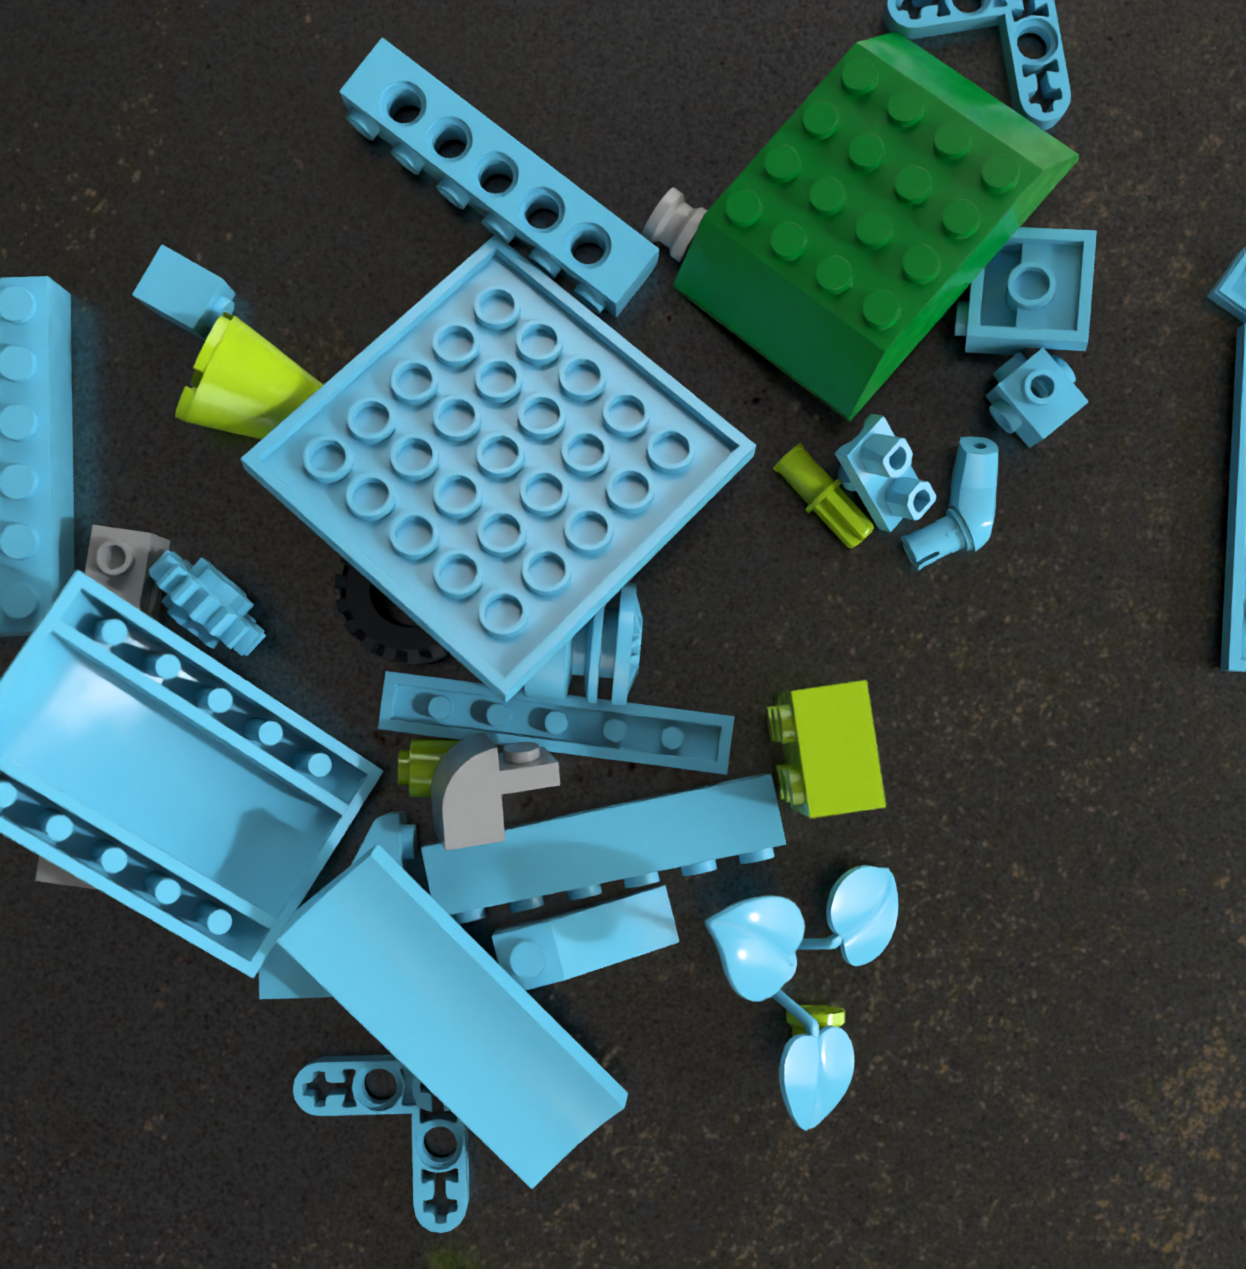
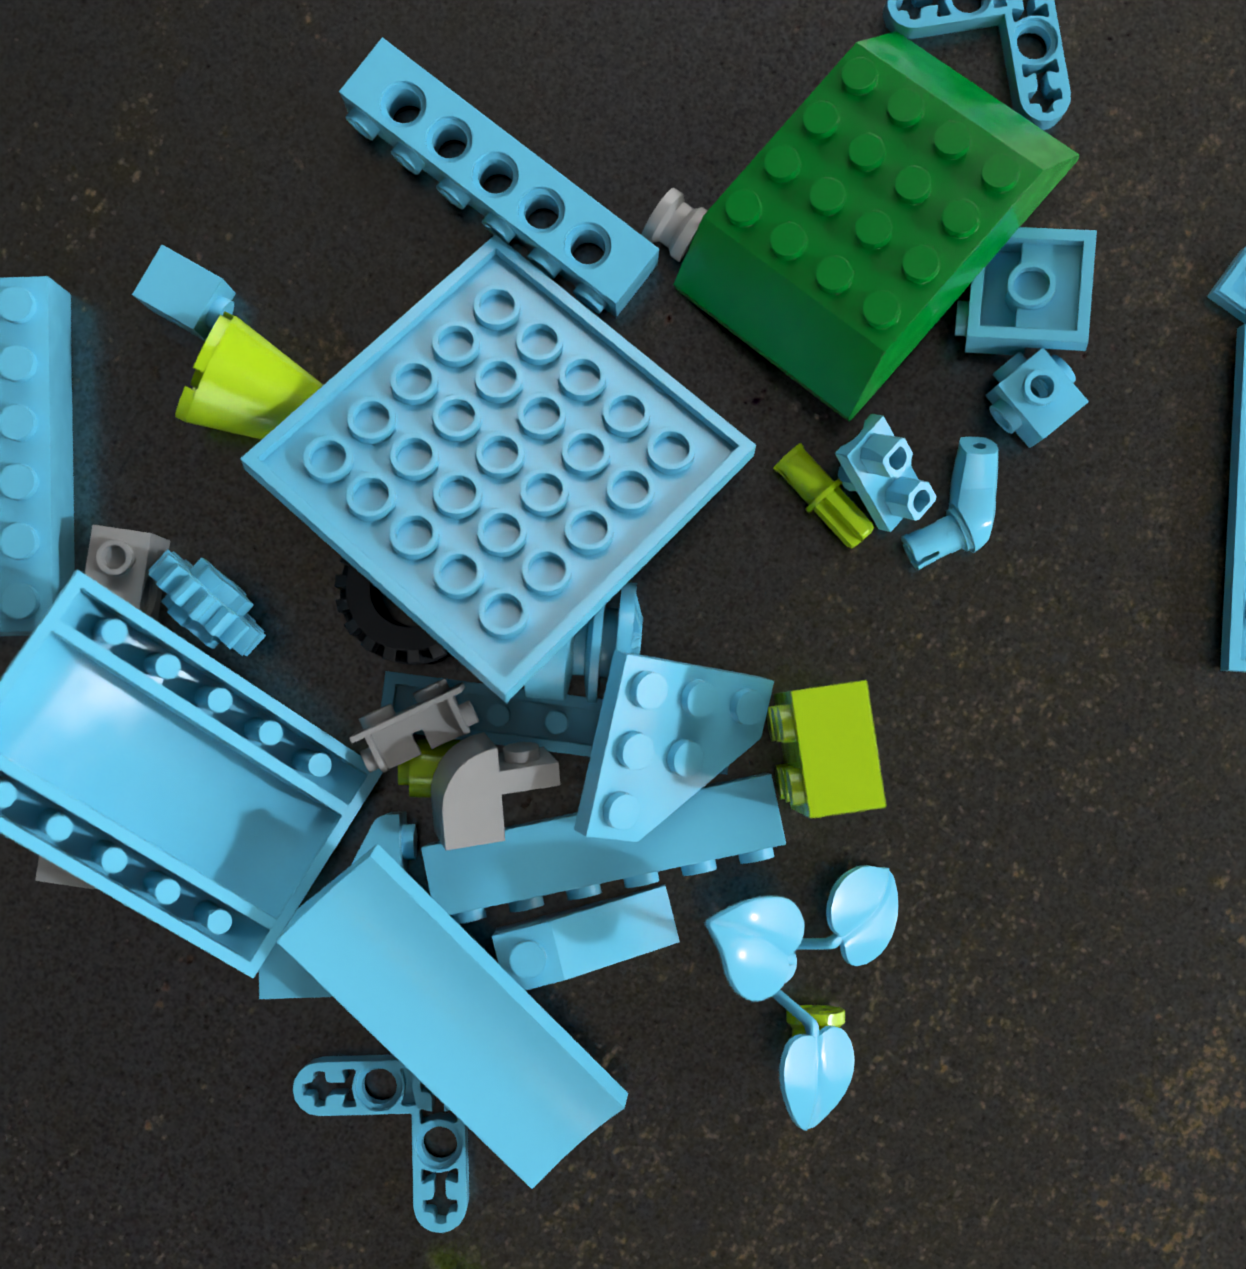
none -> light grey hinge [349,678,479,773]
none -> medium azure plate [574,650,774,842]

